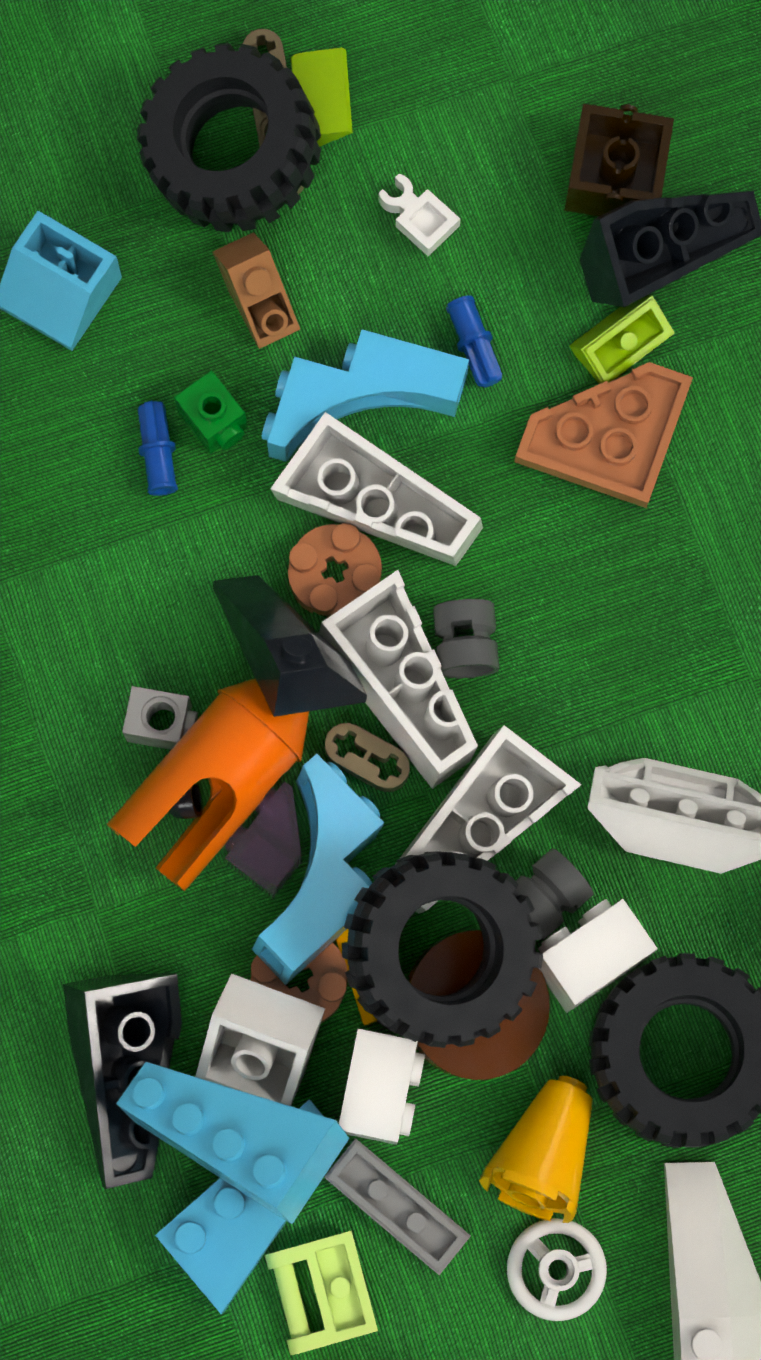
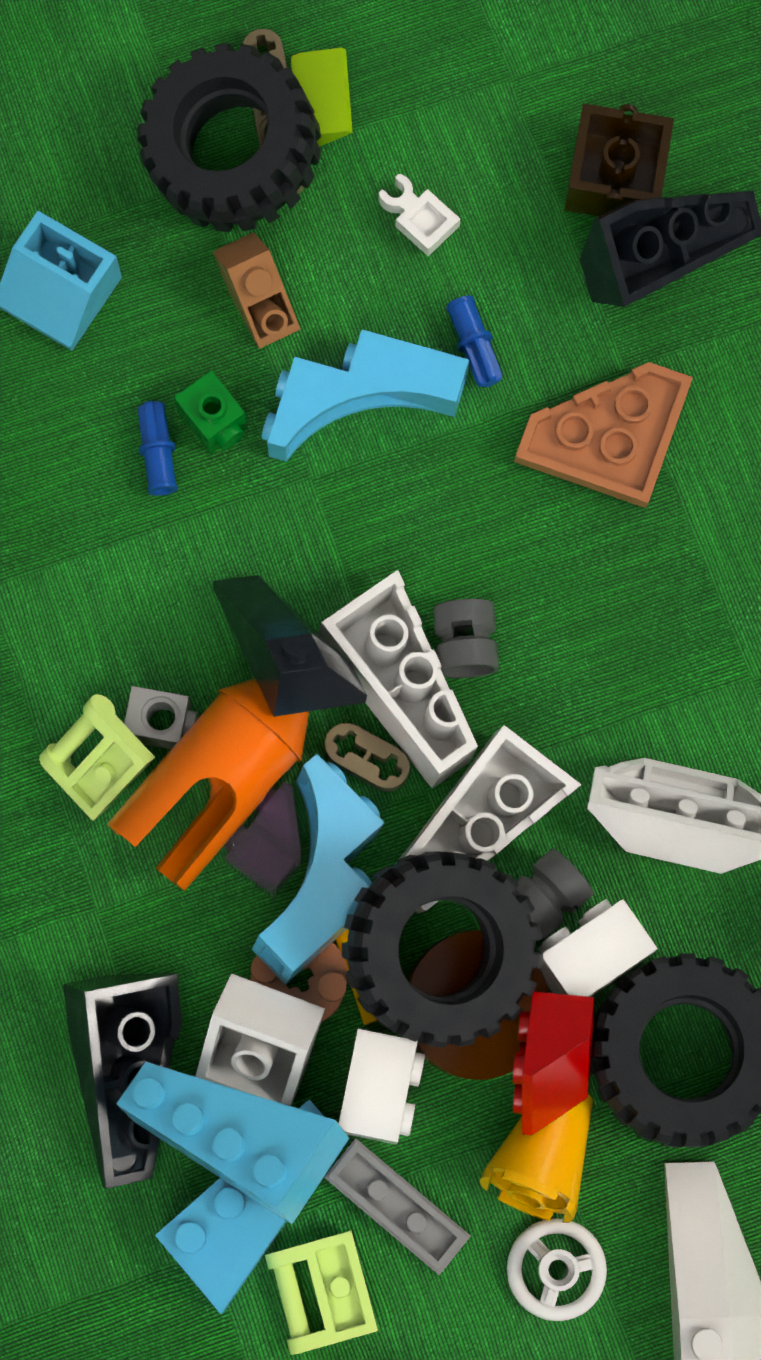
black hinge [168,782,203,819] -> none
white wedge [271,412,483,566] -> none
nougat plate [288,523,382,618] -> none
lime slope [569,295,674,384] -> none
none -> yellowish green plate [39,694,155,821]
none -> red slope [513,991,594,1135]

